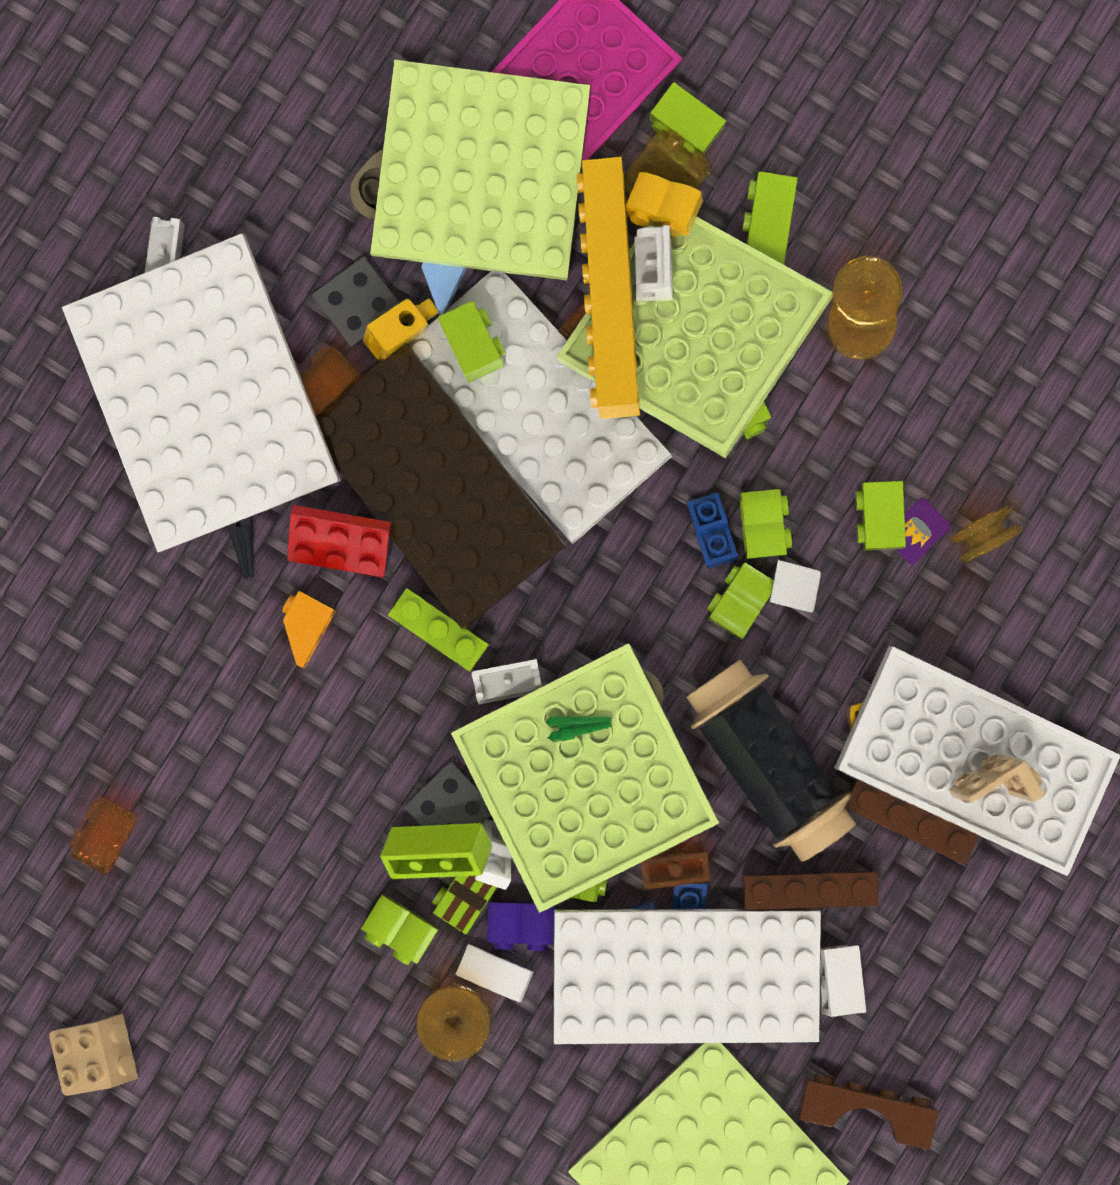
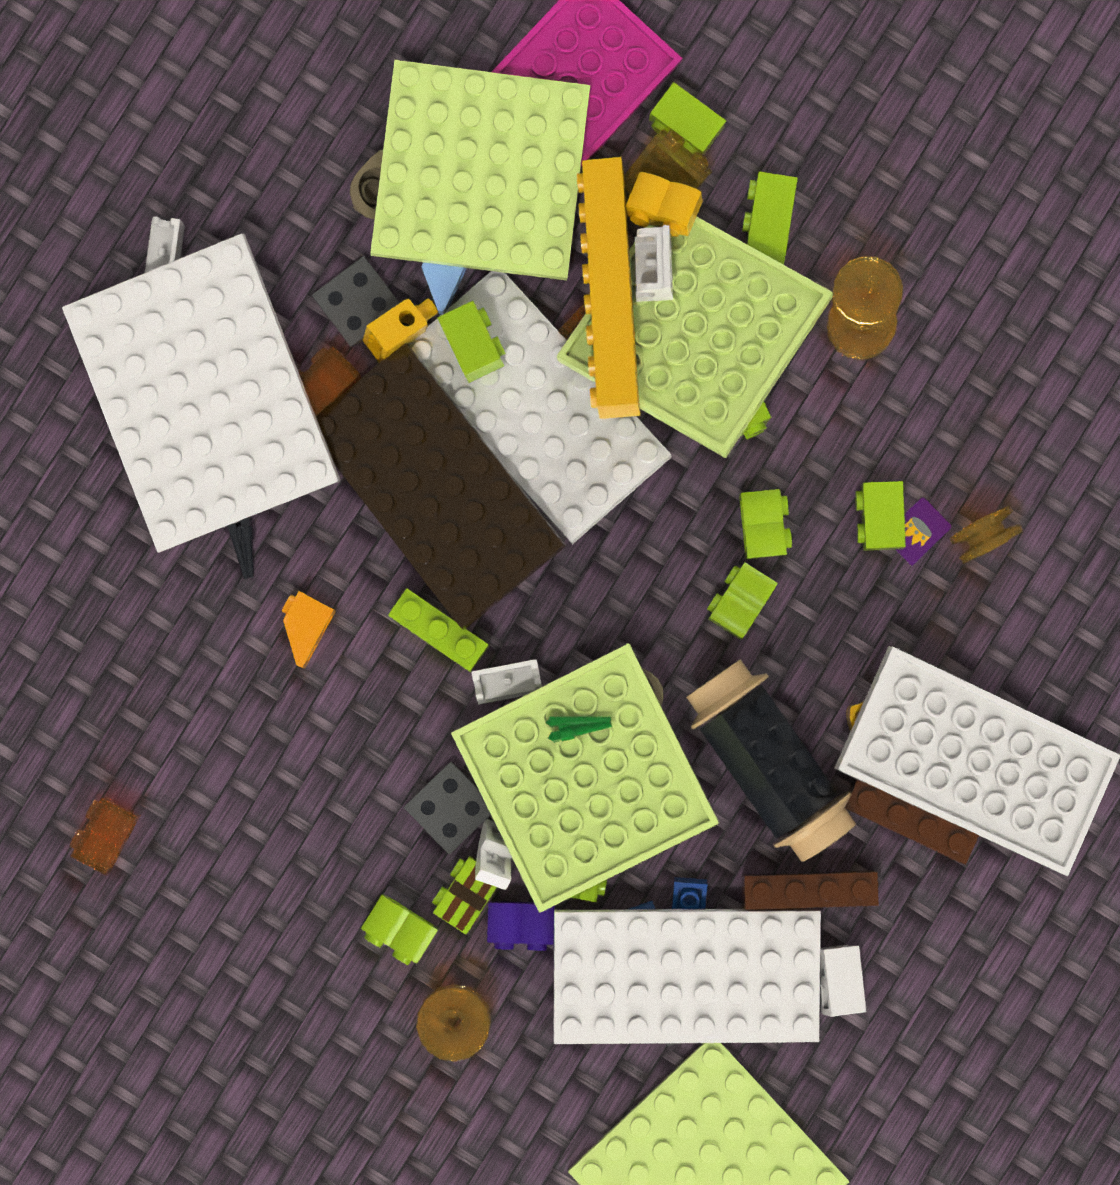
tan bracket [49,1014,138,1096] -> none
red plate [287,505,391,578] -> none
lime brick [380,823,493,879] -> none
white slope [455,944,534,1002] -> none
clear orange brick [640,840,710,890] -> none
blue slope [687,493,738,569] -> none
white sticker [770,560,821,612] -> none
reddish brown arch [797,1073,939,1150] -> none
tan bracket [949,754,1045,803] -> none

